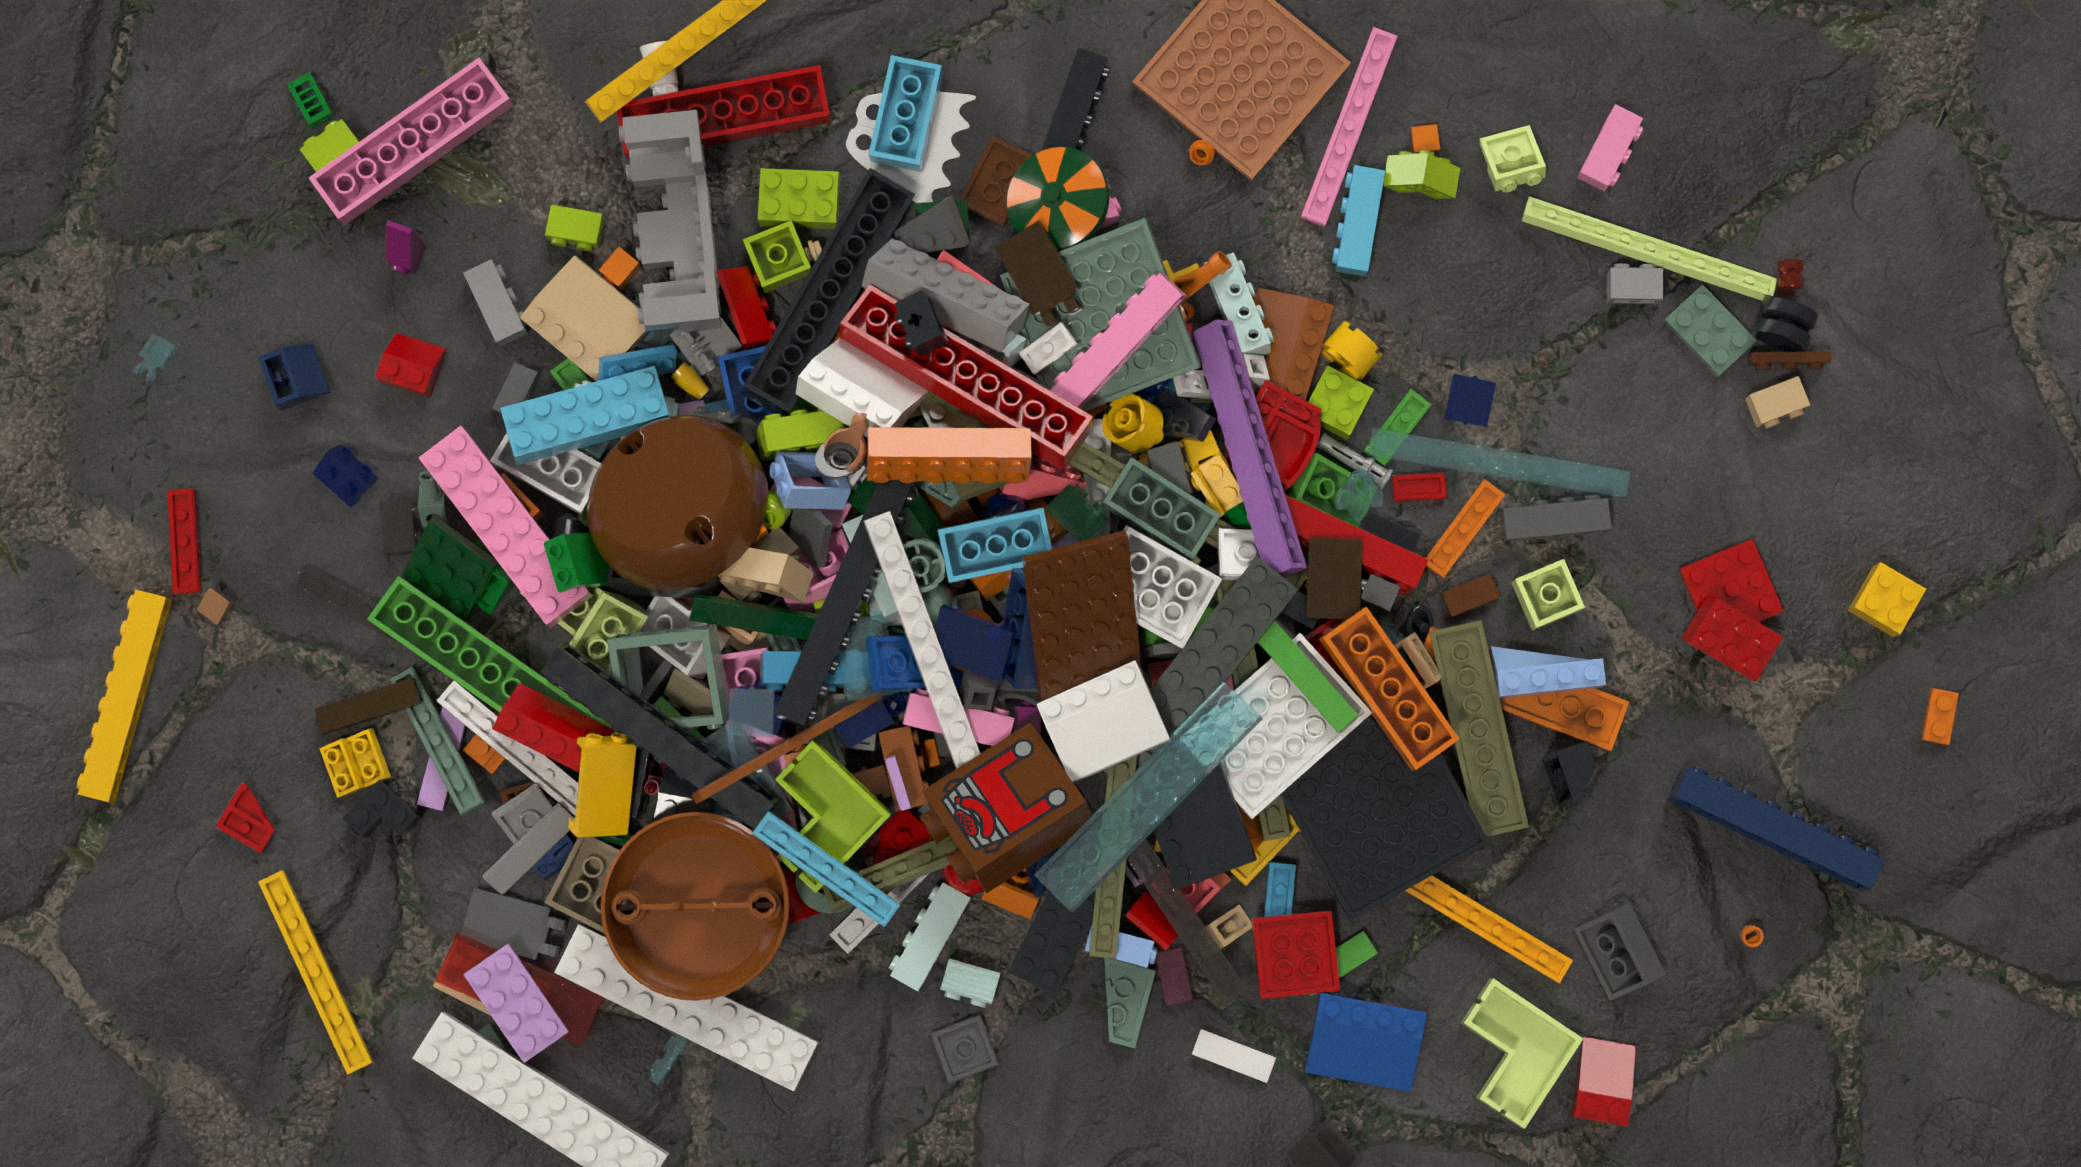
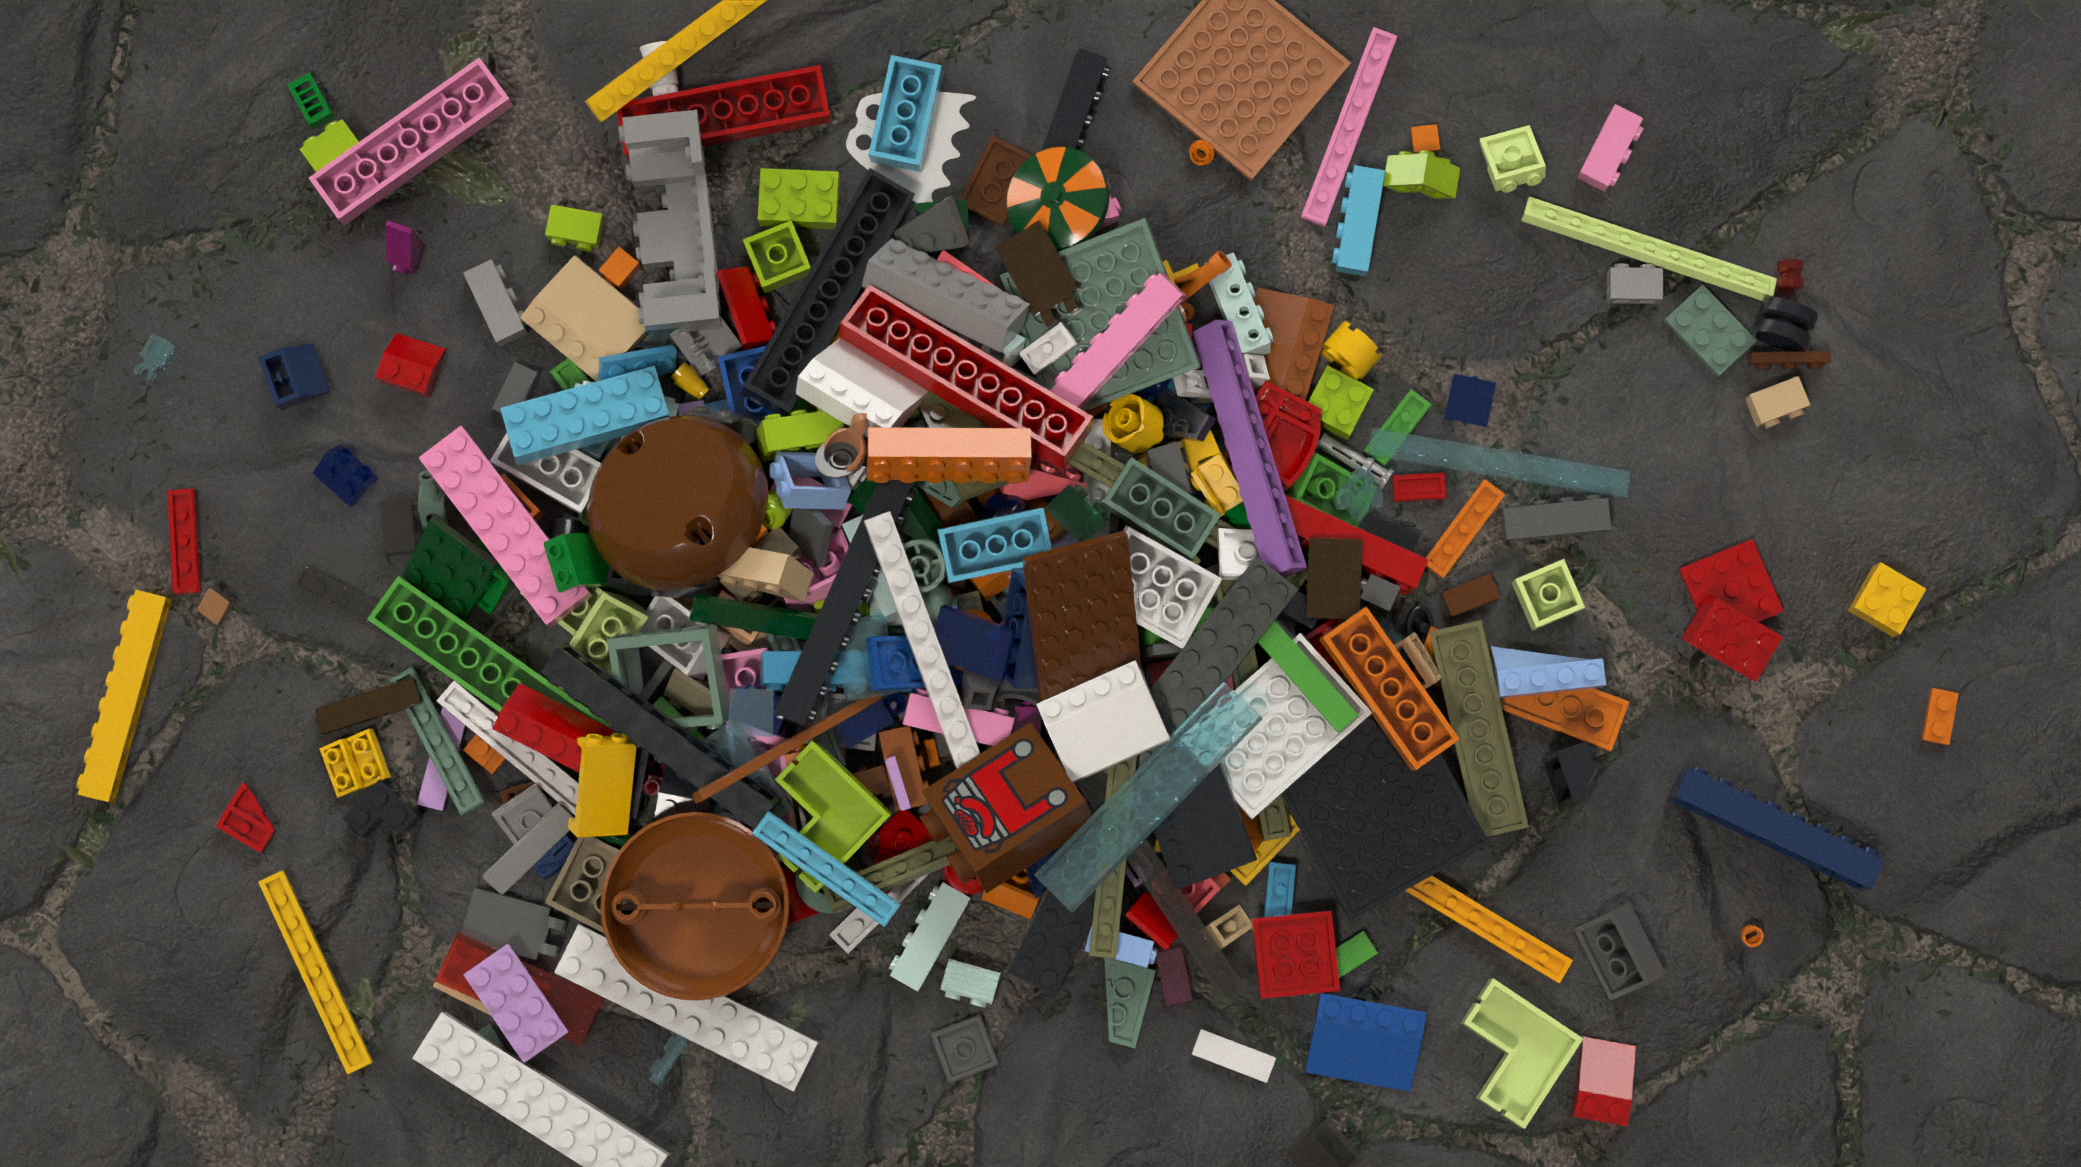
tan plate [805,240,822,262] -> none
black brick [895,289,949,357] -> none

